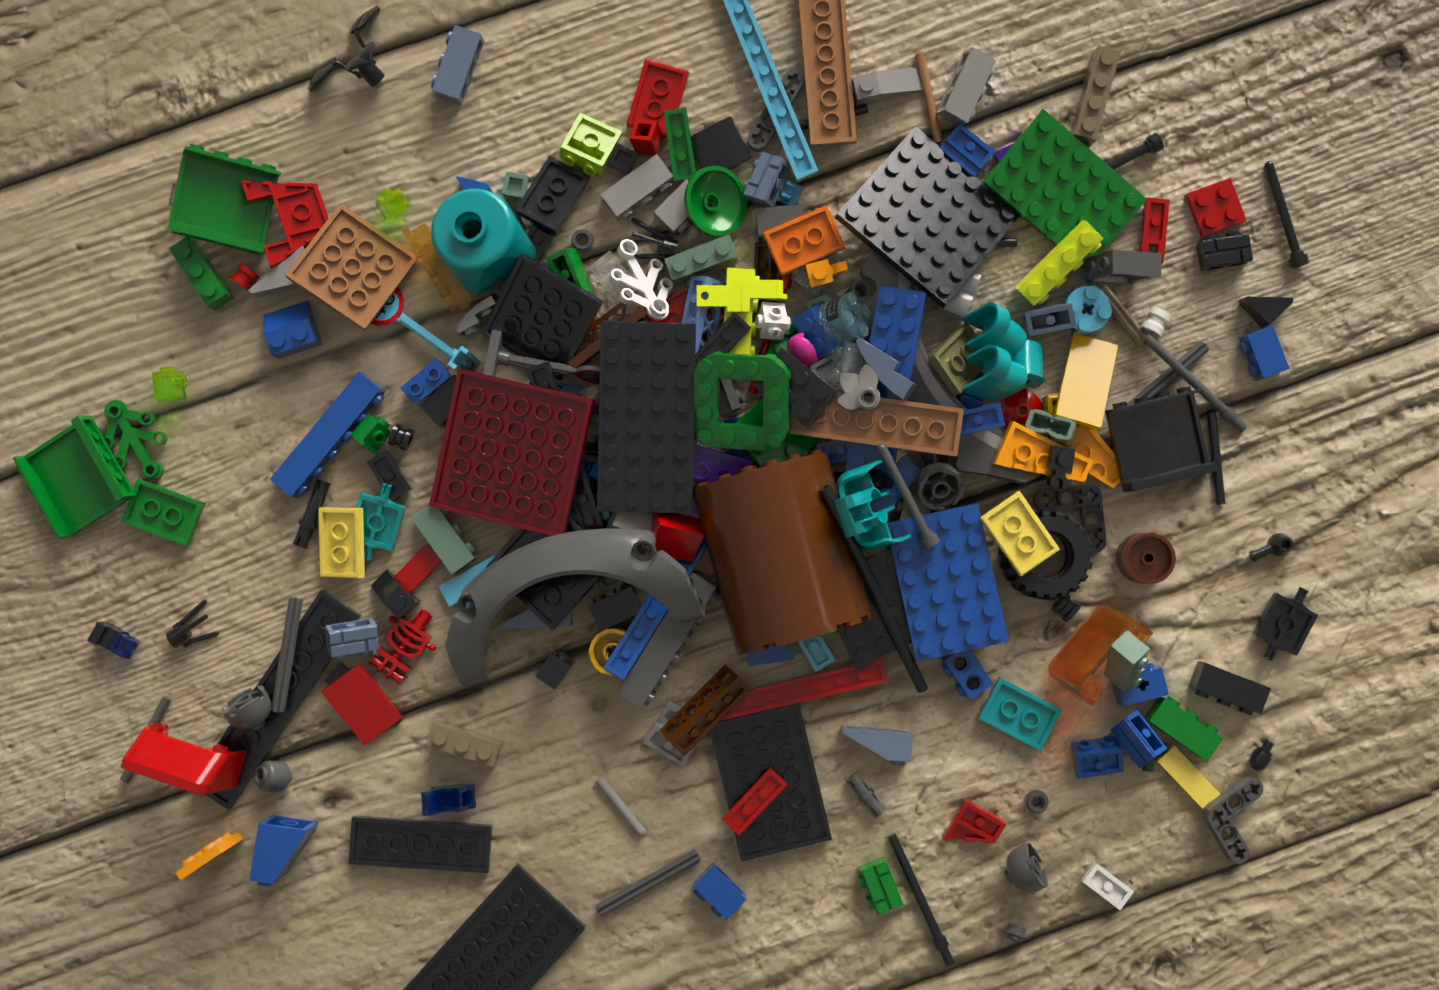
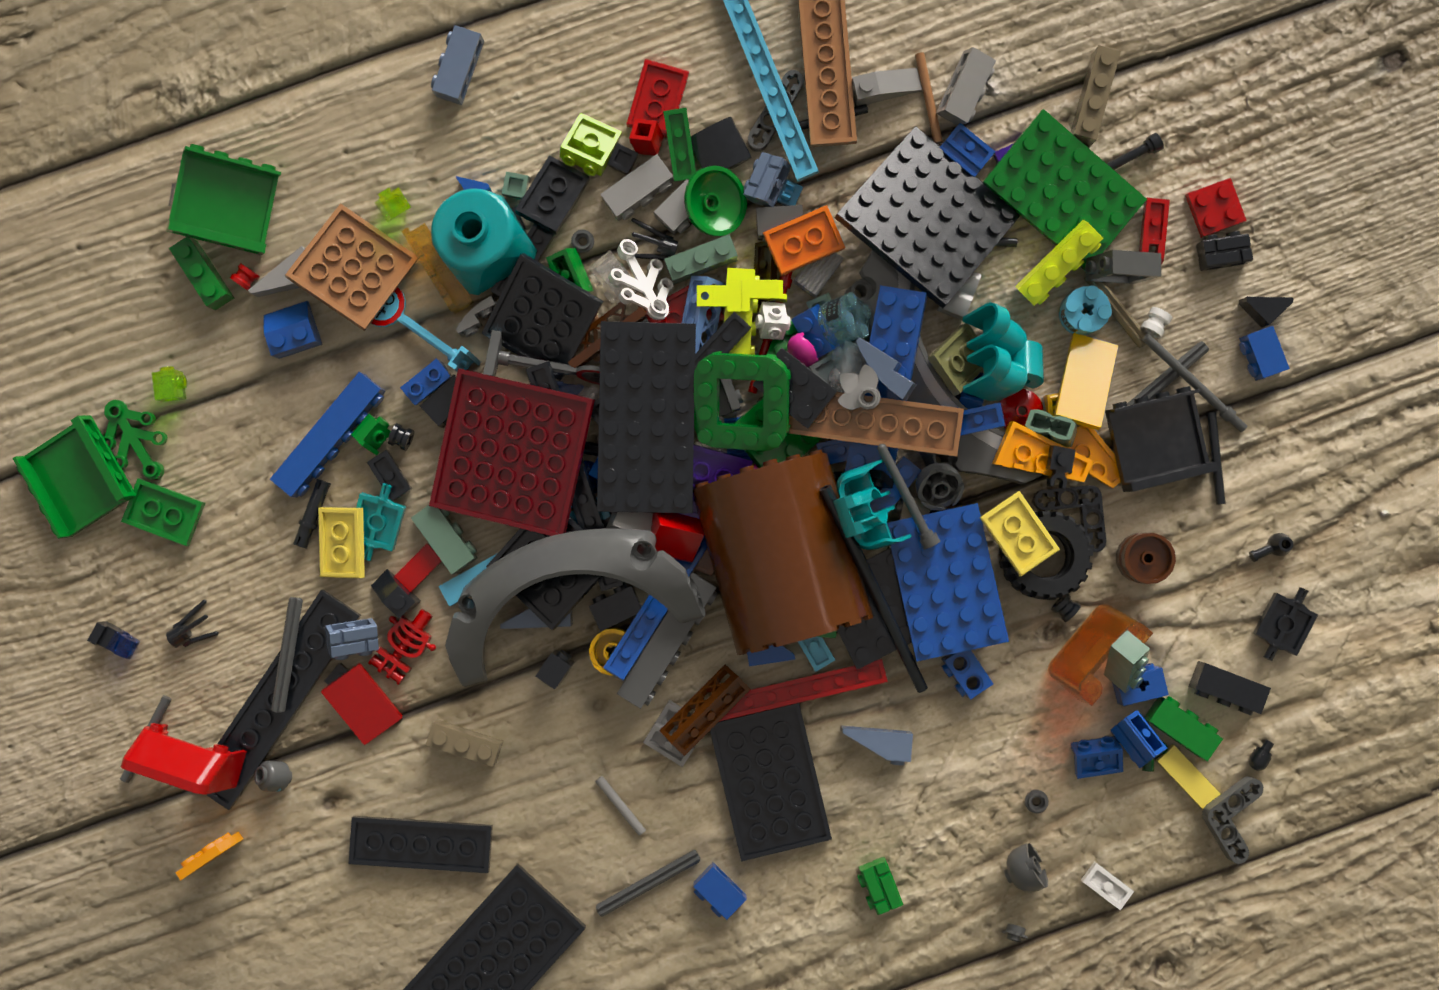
dark grey cylinder [221,686,271,730] -> none
red wing [241,180,329,268] -> none
blue slope [250,815,318,886] -> none
black plant [308,5,385,92] -> none
clear blue brick [421,784,476,816] -> none
red plate [722,767,788,835] -> none
light orange plate [805,259,848,289] -> none
dark grey pin [846,772,886,818] -> none
black bar [888,833,955,966] -> none
red wing [943,799,1007,844] -> none
teal plate [977,677,1062,751] -> none
sand blue slope [1025,303,1076,336] -> none
black piece [1264,161,1310,269] -> none

